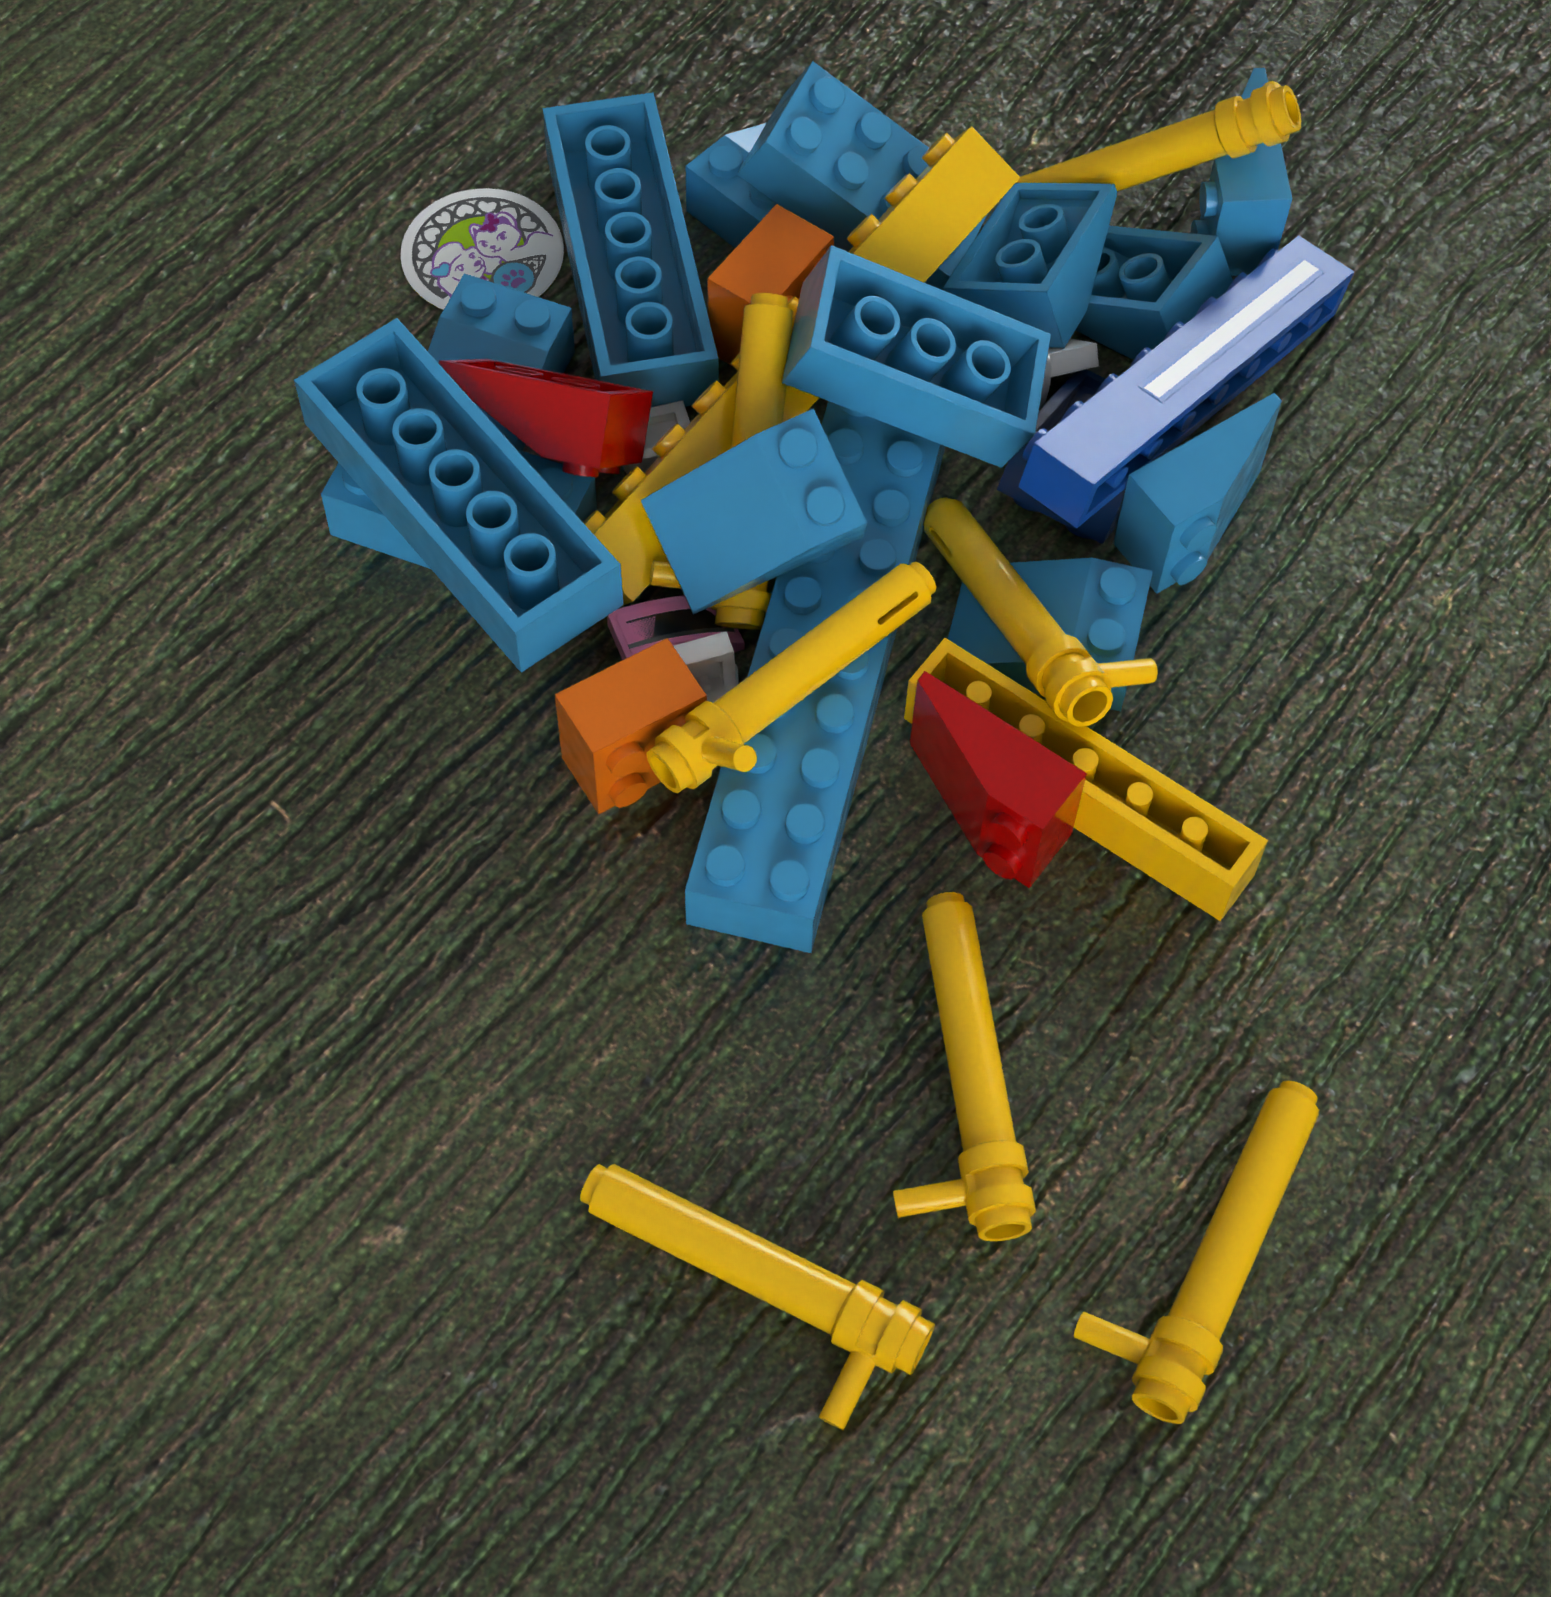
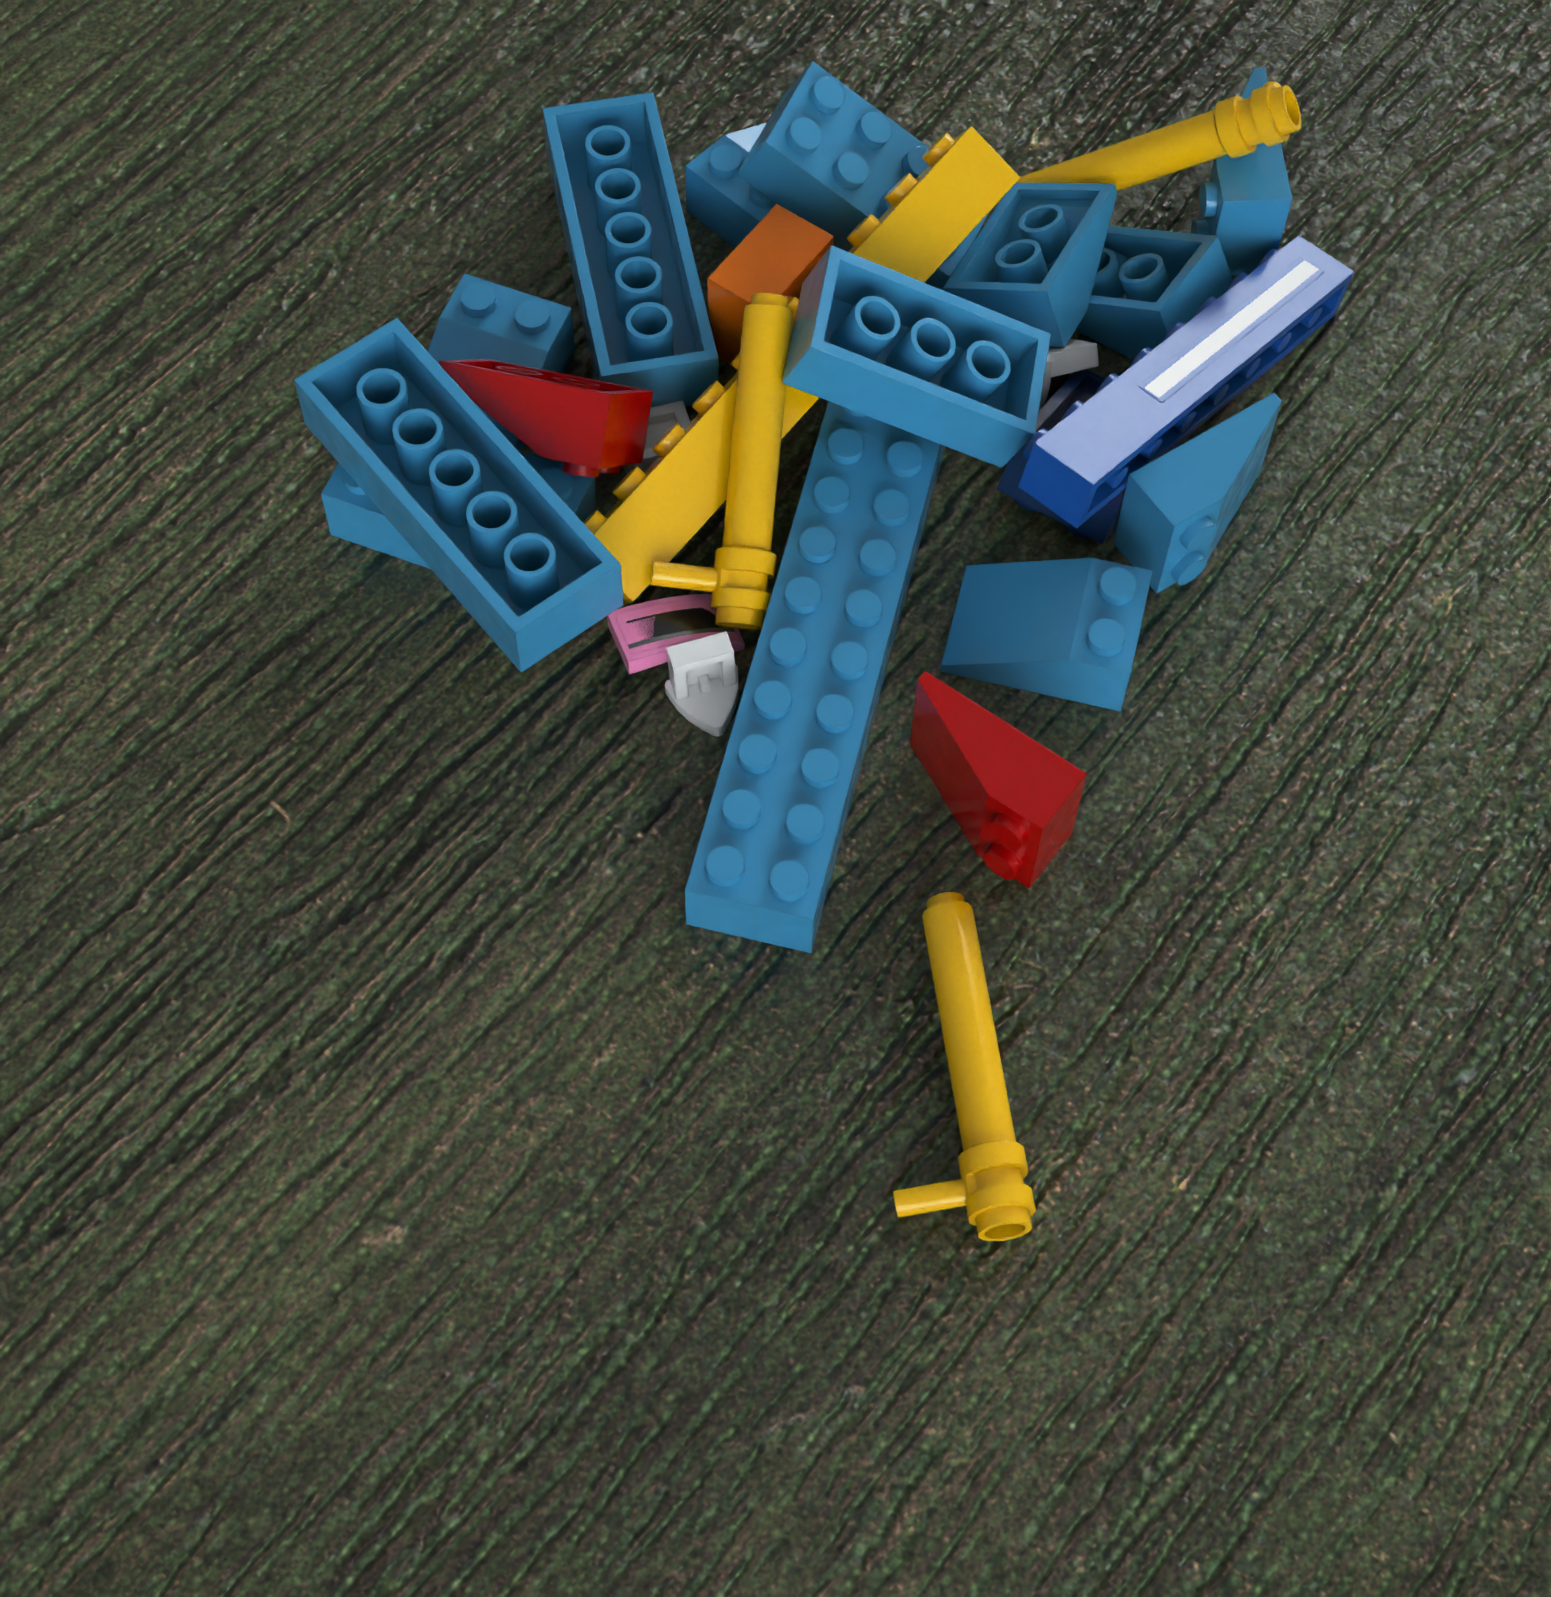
sticker [401,188,564,310] -> none
orange brick [555,638,707,815] -> none
yellow cylinder [580,1164,935,1430] -> none
dark azure slope [641,408,867,615] -> none
yellow cylinder [647,562,936,794] -> none
yellow brick [904,638,1268,922] -> none
yellow cylinder [923,497,1158,727] -> none
yellow cylinder [1074,1080,1319,1424] -> none

